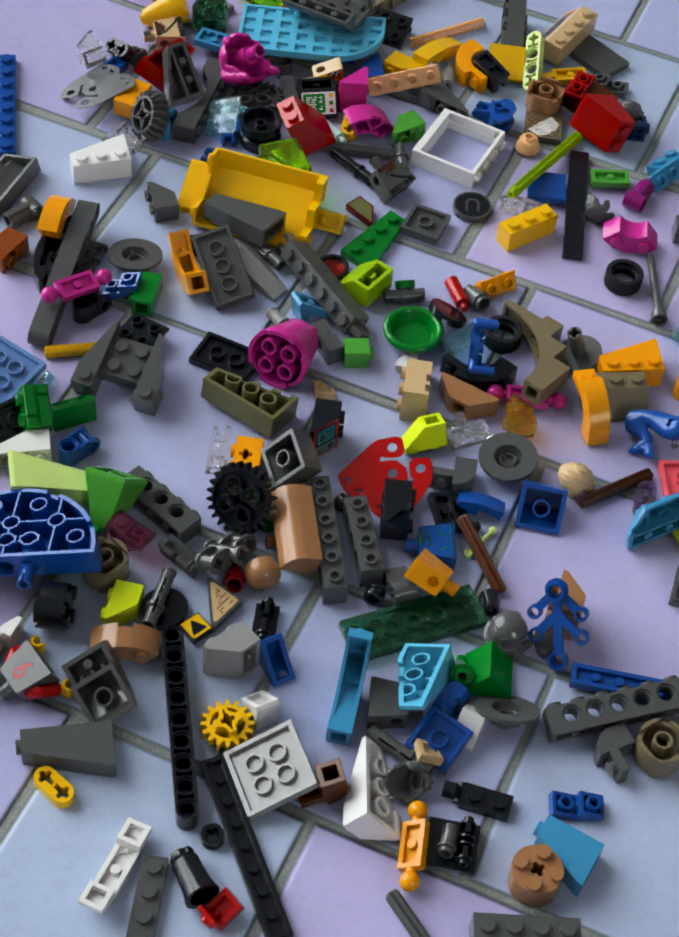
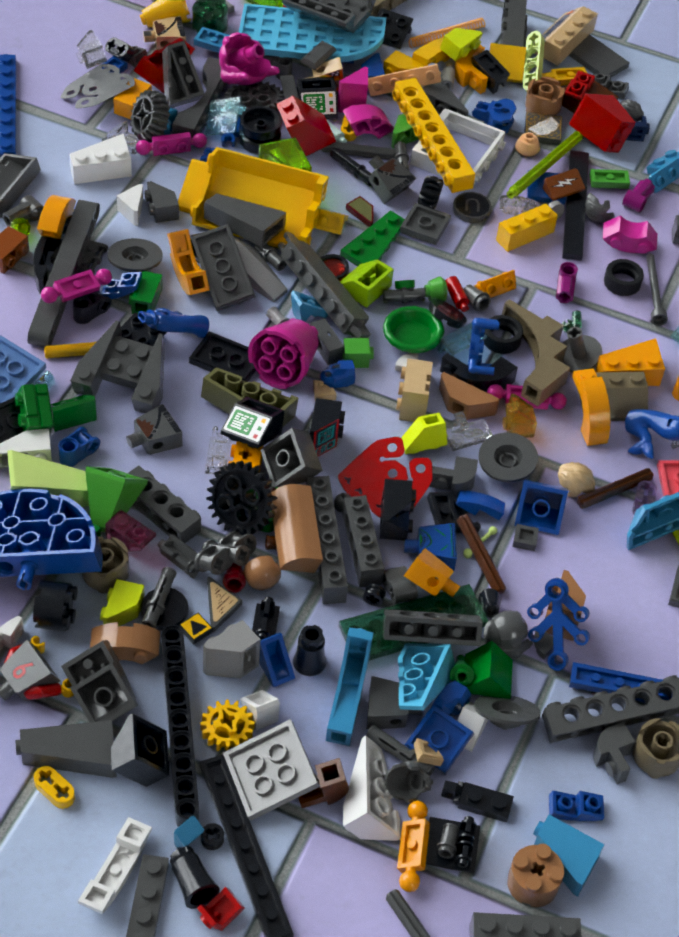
none -> clear neon green tile [10,218,31,235]
none -> black slope [111,713,170,787]
none -> white slope [117,184,143,226]
none -> dark grey torso [126,404,182,455]
none -> dark pink plate [136,132,207,156]
none -> blue piece [138,308,210,338]
none -> dark azure slope [174,816,204,848]
none -> slope [220,397,285,448]
none -> black plant [293,625,326,676]
none -> dark grey tile [300,41,336,70]
none -> blue rock [320,360,356,388]
none -> dark grey brick [383,609,483,646]
none -> yellow brick [392,78,475,193]
none -> black gear [418,175,444,209]
none -> bright green cone [424,276,447,301]
none -> neon yellow slope [440,28,483,62]
none -> dark grey tile [512,524,539,551]
none -> dark orange slope [543,168,585,201]
none -> light grey tile [548,201,565,219]
none -> magenta piece [556,262,578,304]
none -> clear green arm [562,310,582,333]

